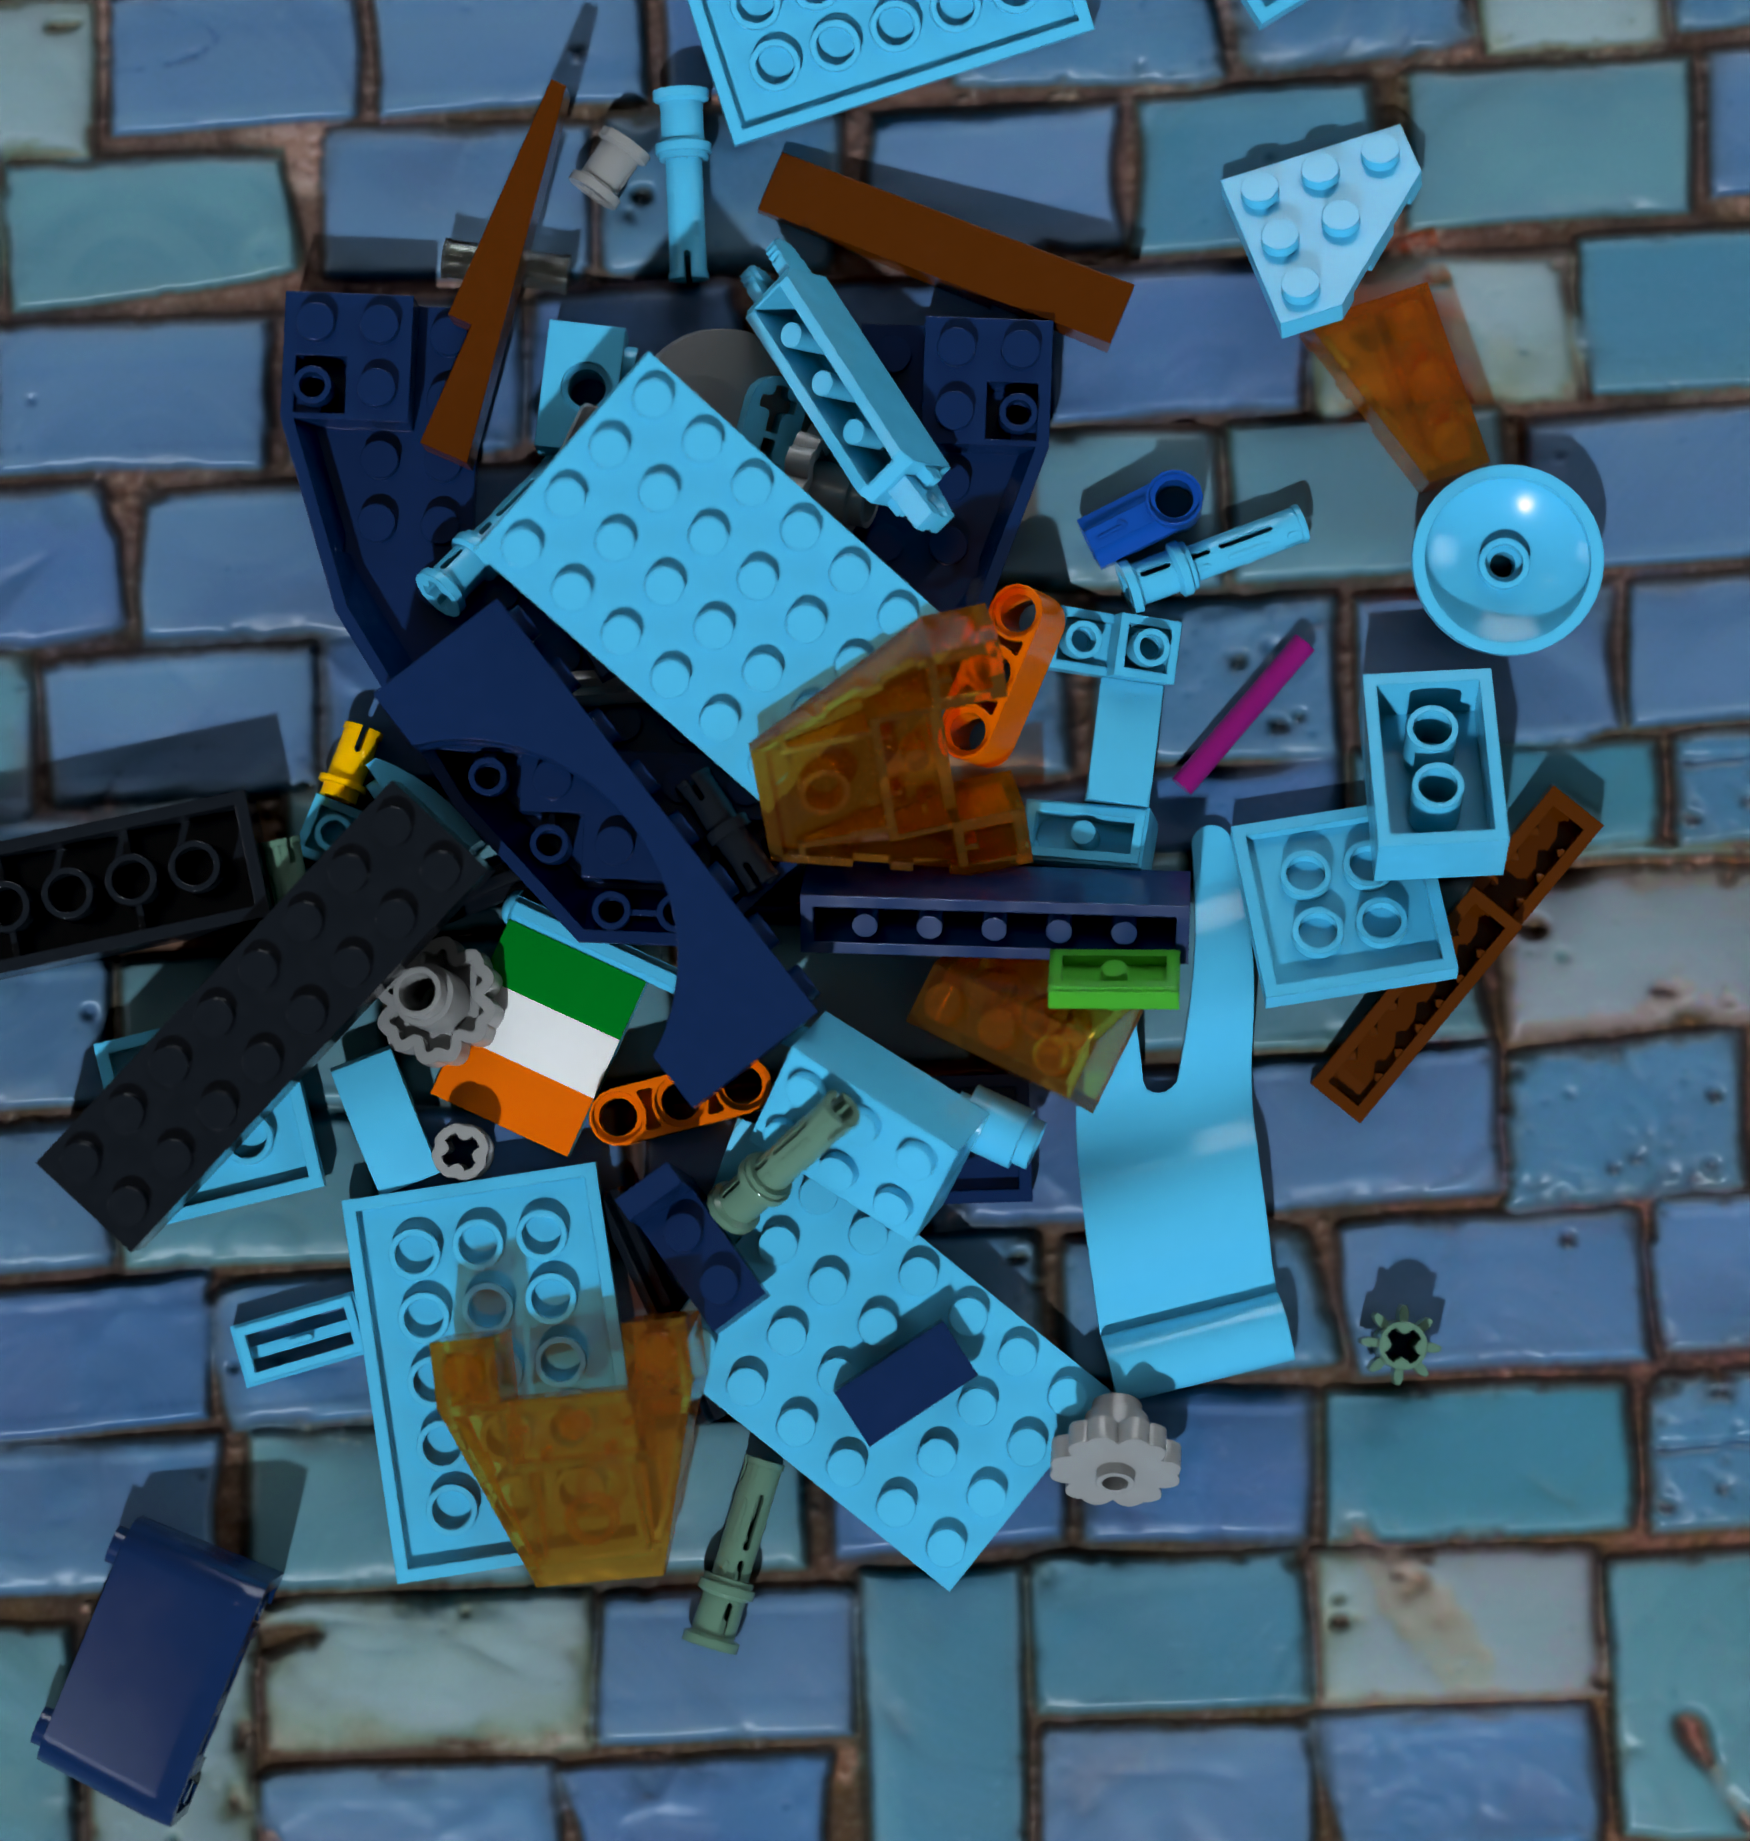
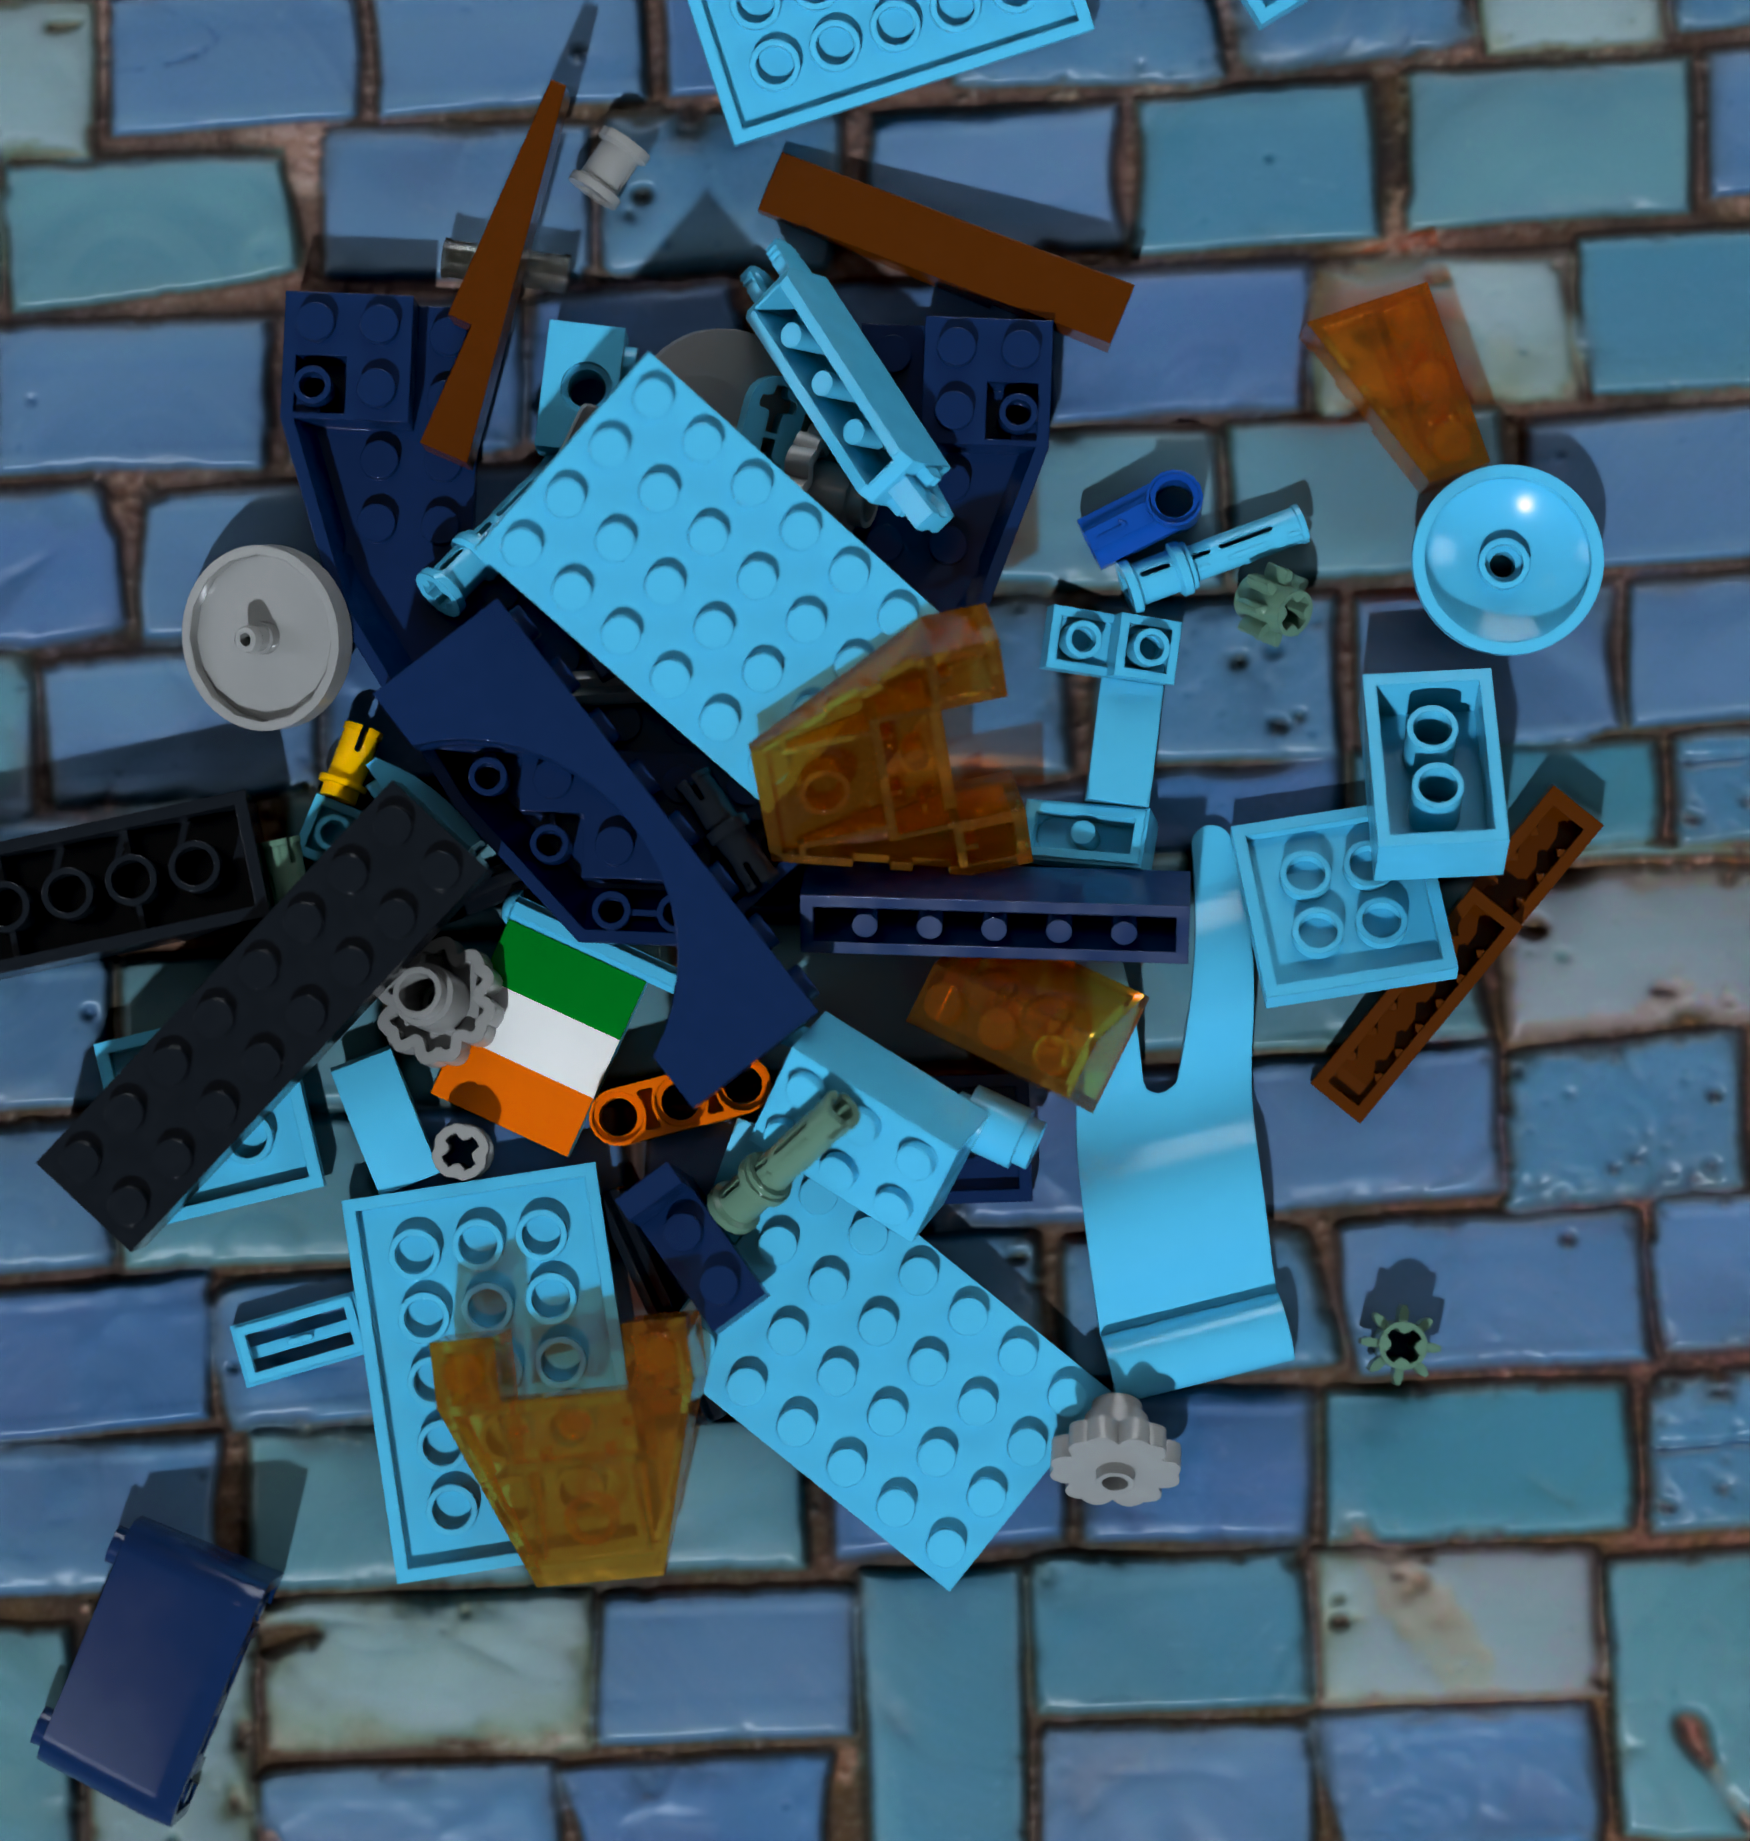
medium azure pin [652,85,712,283] -> none
sand green pin [682,1454,785,1655] -> none
dark blue tile [833,1319,978,1447] -> none
orange beam [939,583,1066,768] -> none
bright green plate [1048,949,1180,1011] -> none
magenta bar [1172,635,1314,795] -> none
medium azure plate [1220,124,1422,339] -> none
none -> light grey piece [182,544,353,731]
none -> sand green gear [1234,562,1313,647]

